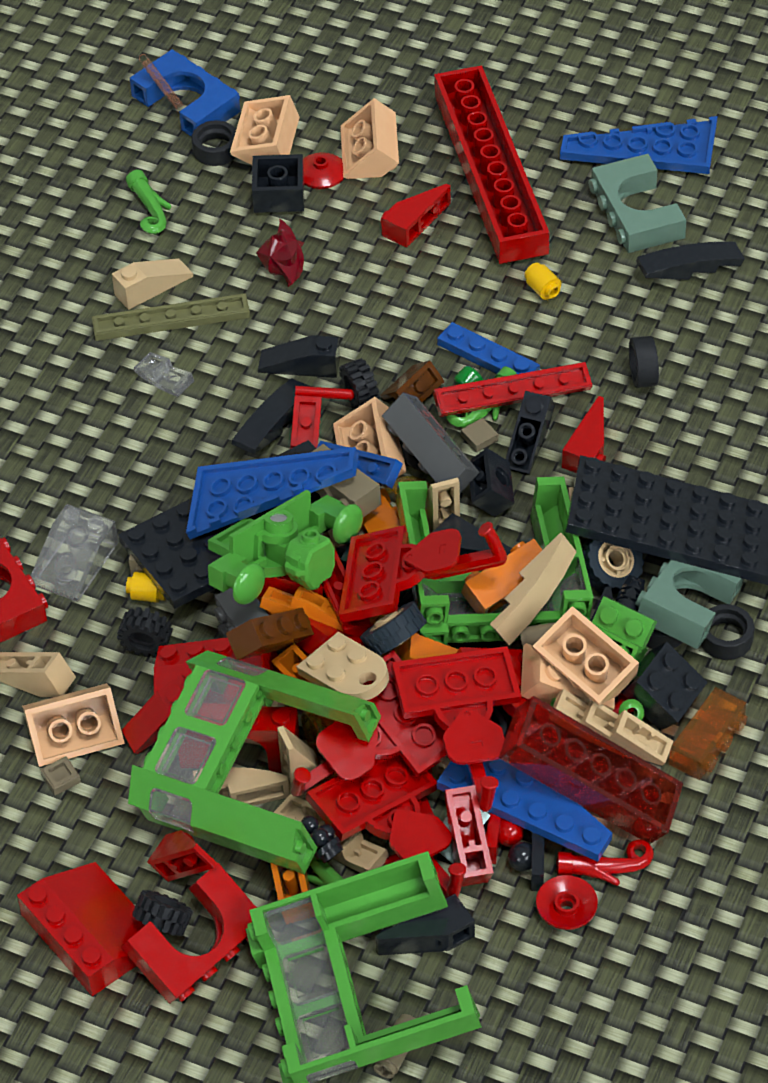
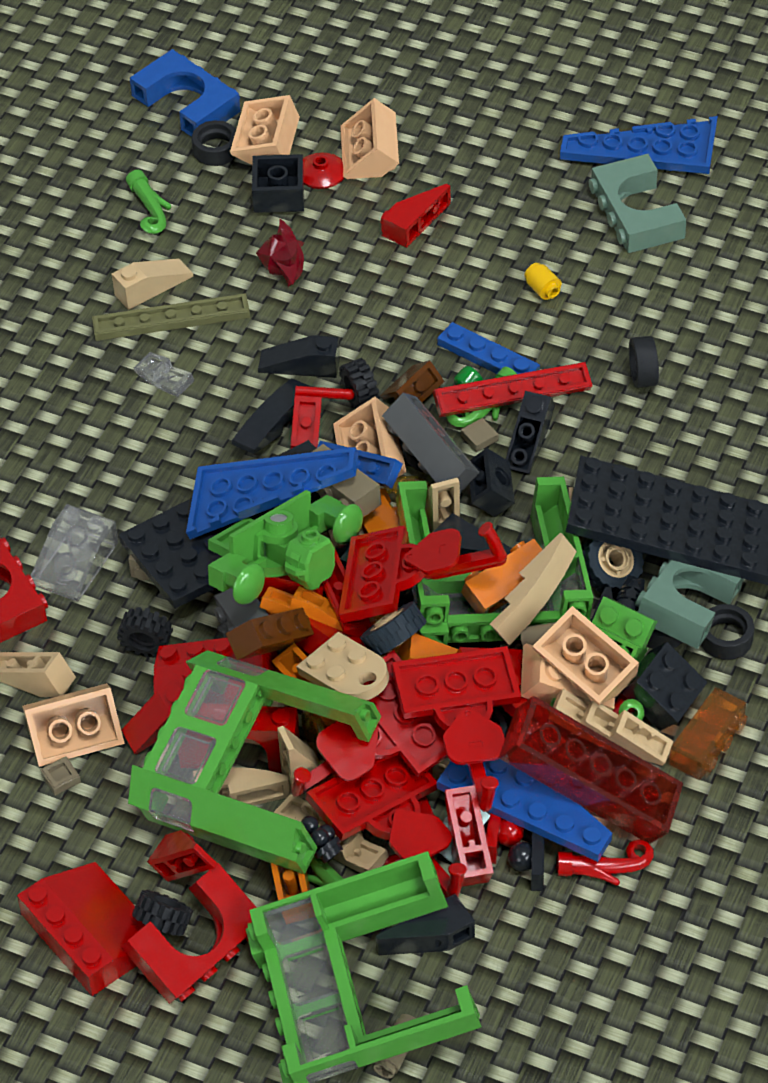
yellow brick [126,572,166,603] -> none
nougat piece [139,54,185,112] -> none
red brick [434,65,549,264] -> none
red dish [536,875,598,930] -> none
red slope [562,396,606,473] -> none
black slope [636,242,745,280] -> none

